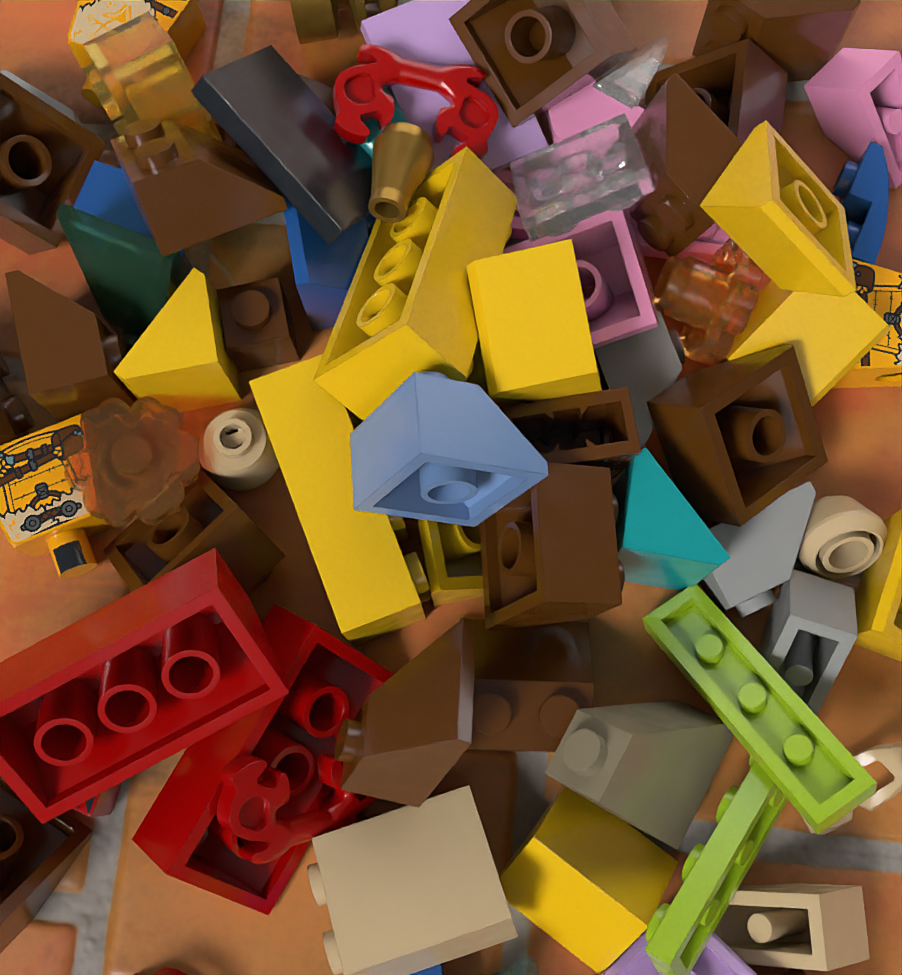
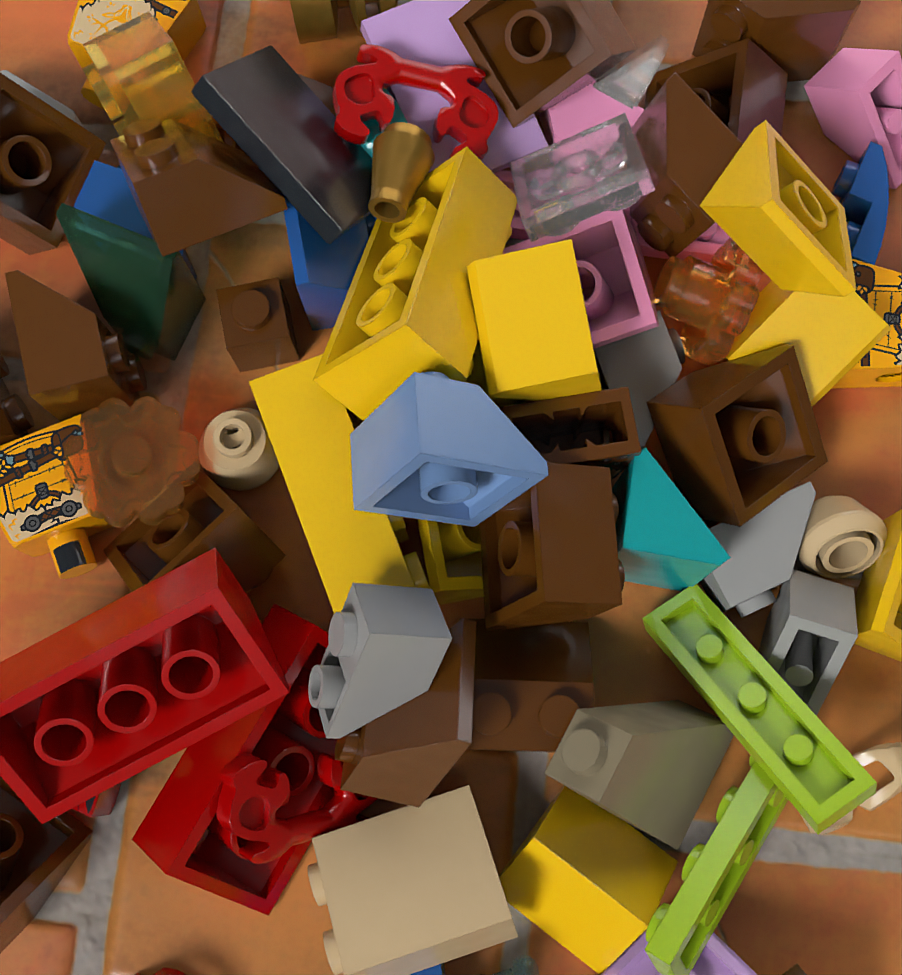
yellow slope [114,268,242,416] -> none
tan slope [714,883,870,971] -> none
none -> light grey slope [308,583,452,739]

